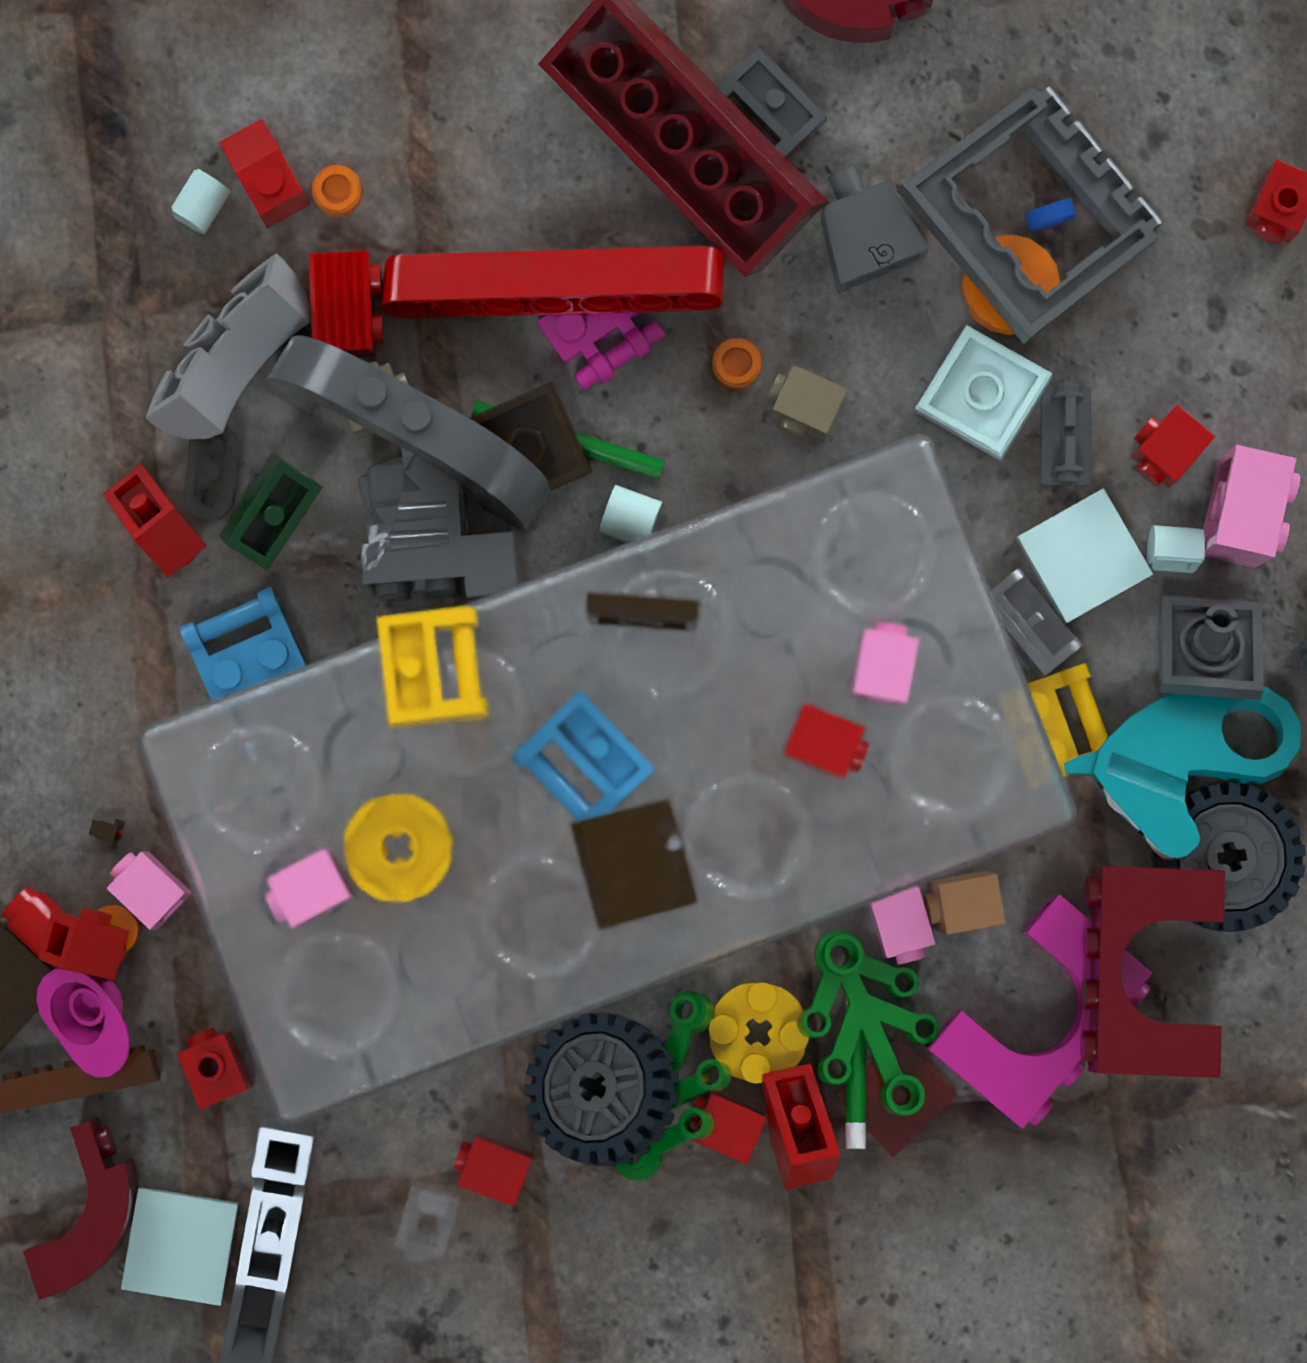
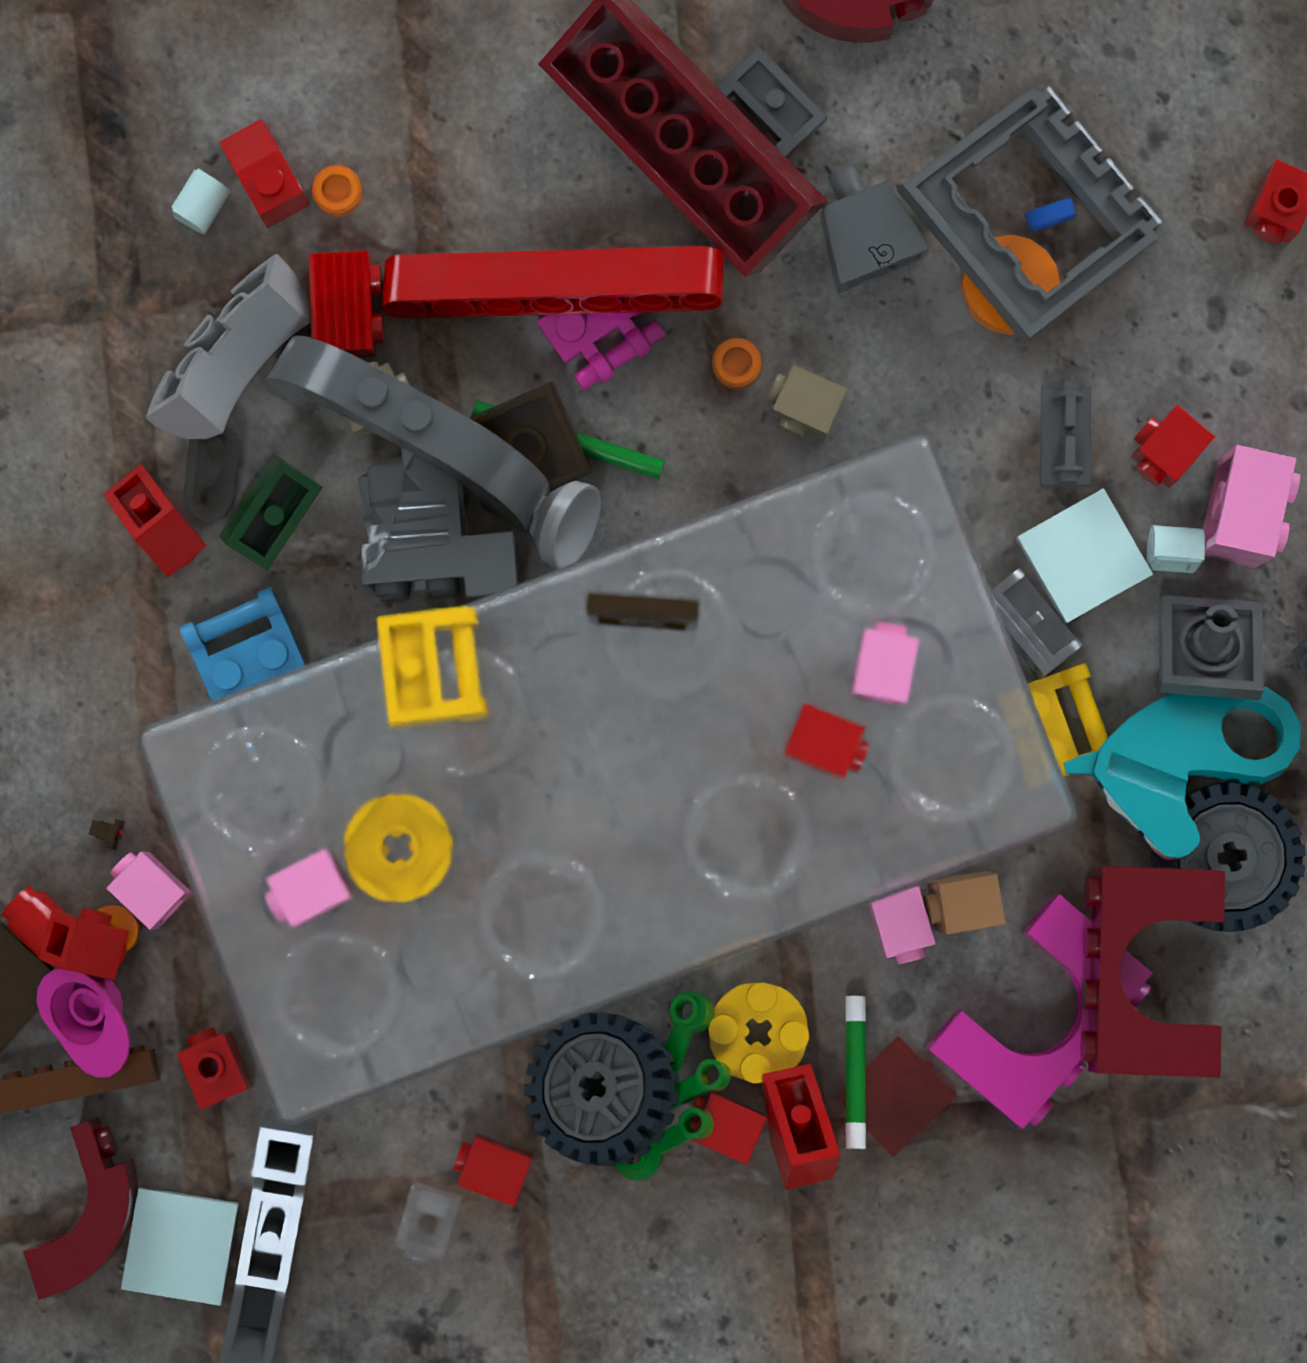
dark azure plate [510,690,656,821] -> none
dark brown tile [570,798,698,931] -> none
light aqua brick [599,485,663,550] -> none
green plant [797,930,939,1116] -> none
light aqua tile [915,325,1052,461] -> none
none -> light grey piece [530,481,601,571]

